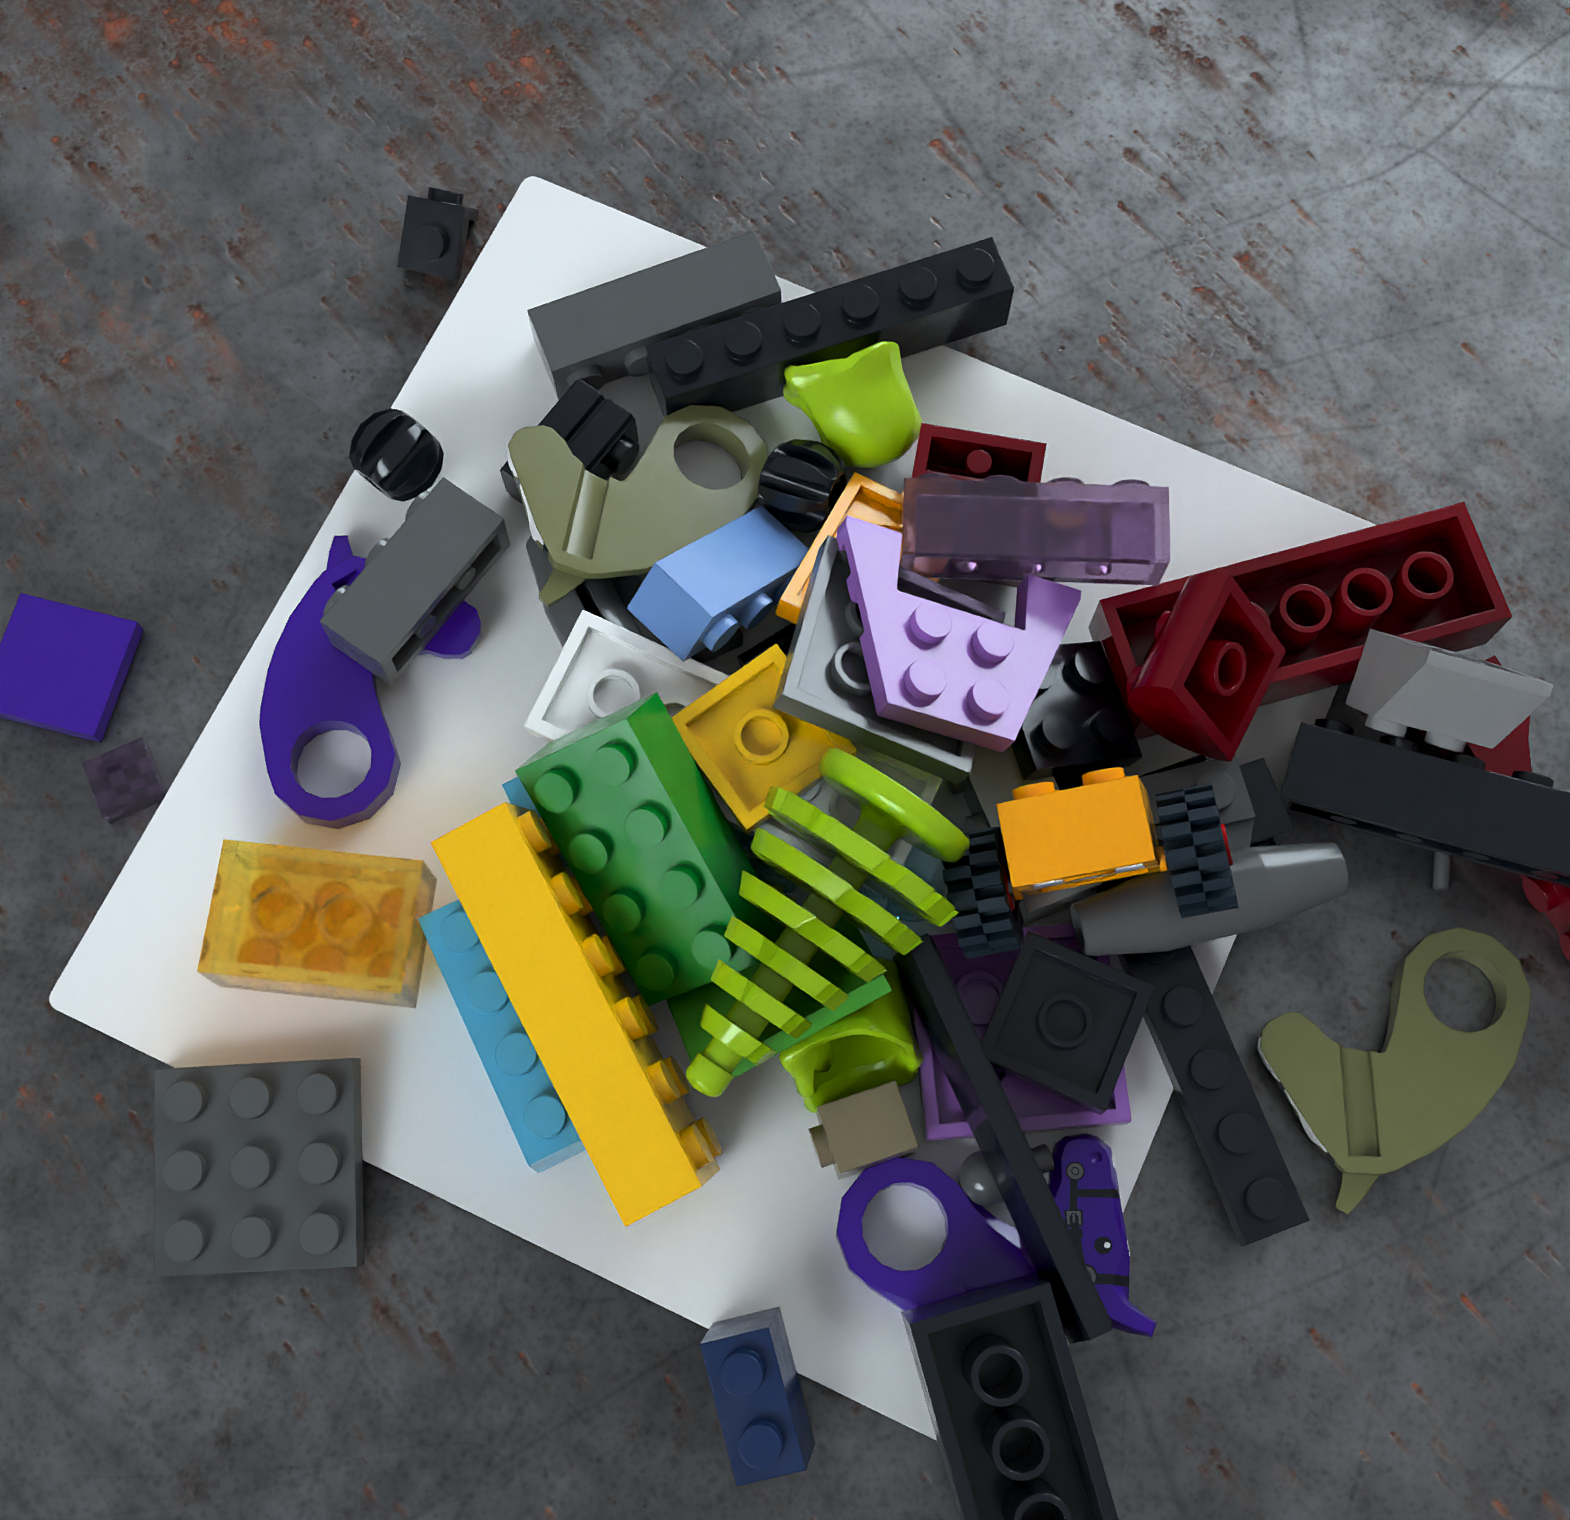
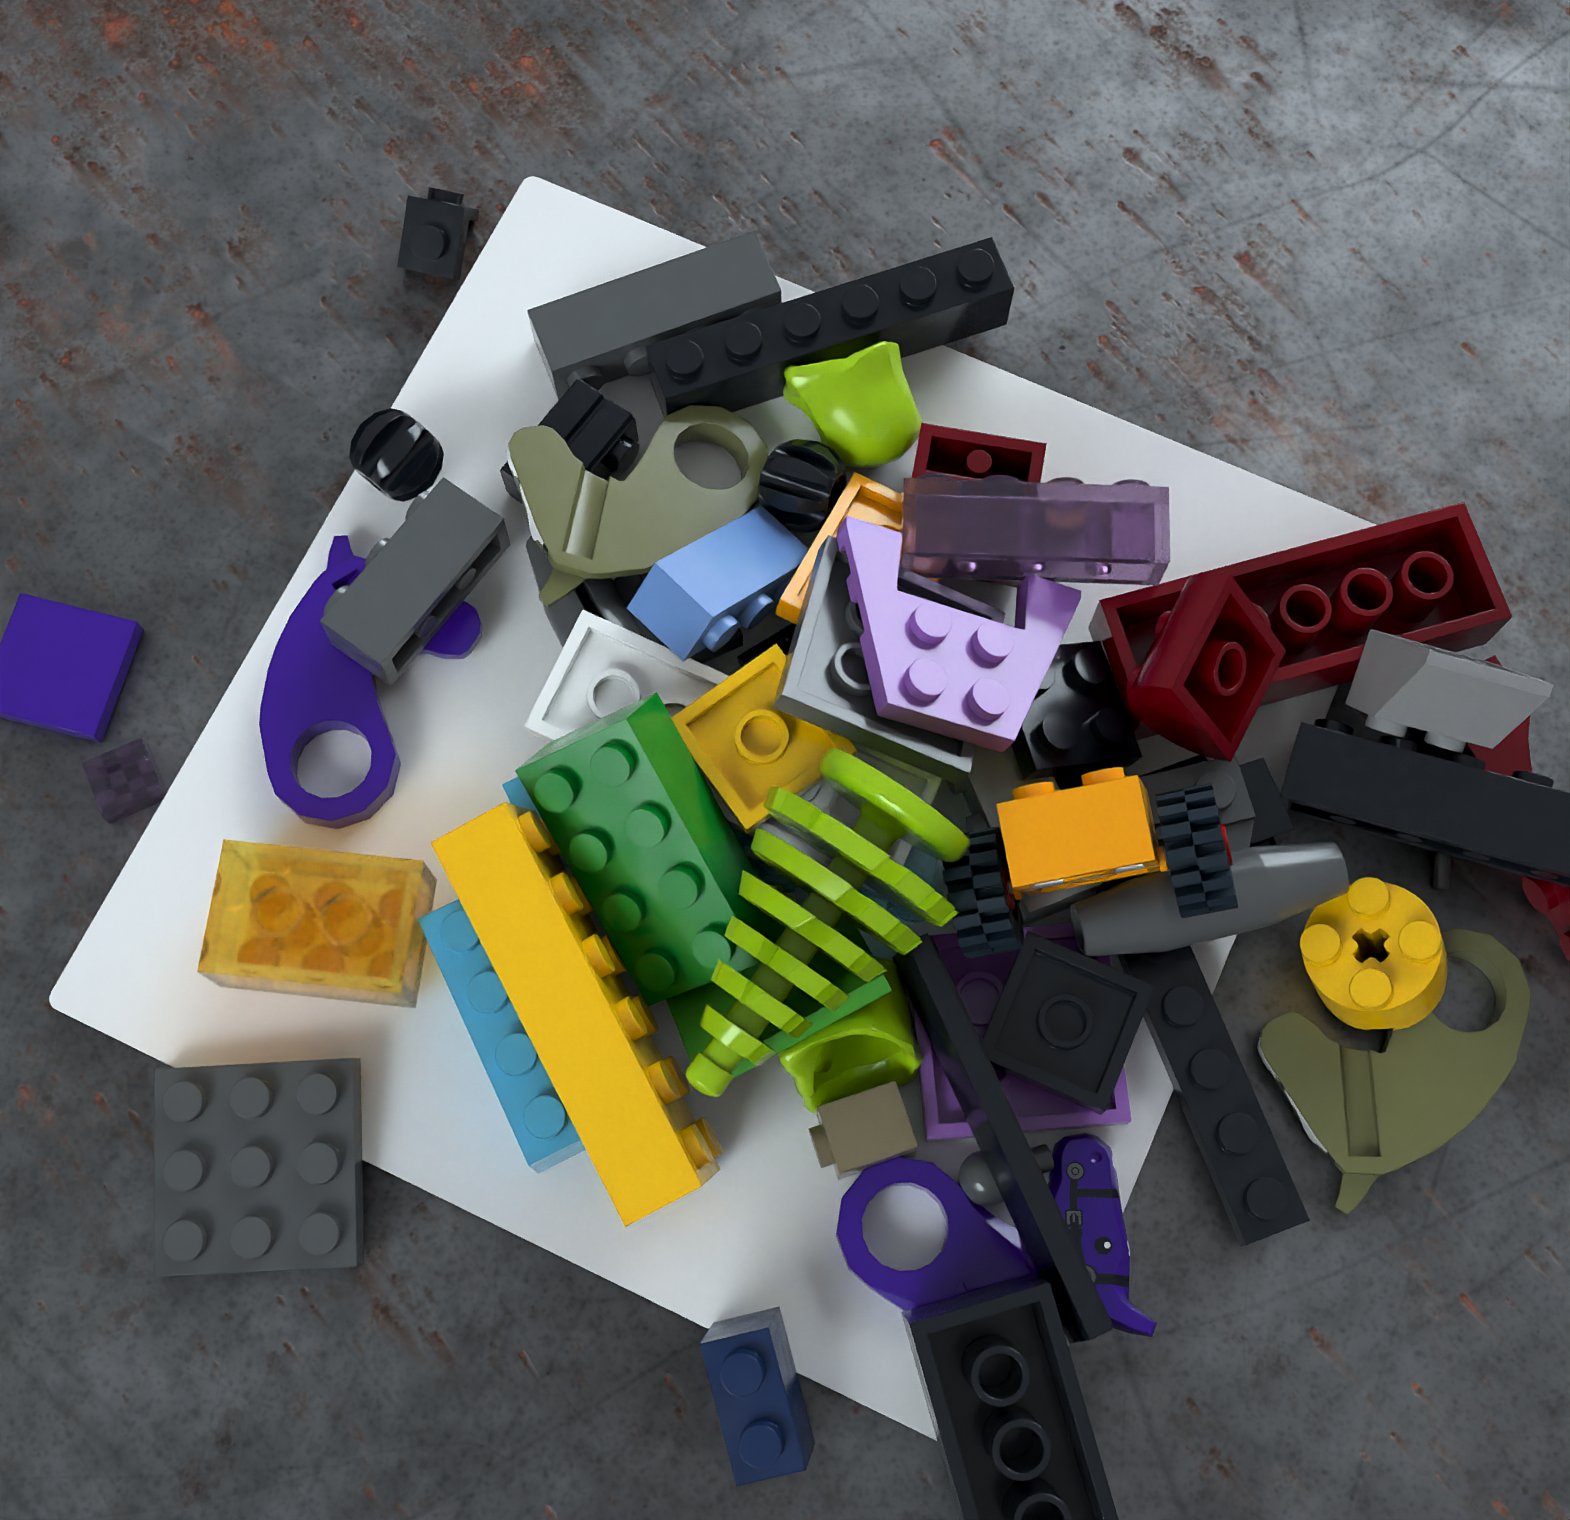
none -> yellow brick [1300,877,1448,1031]

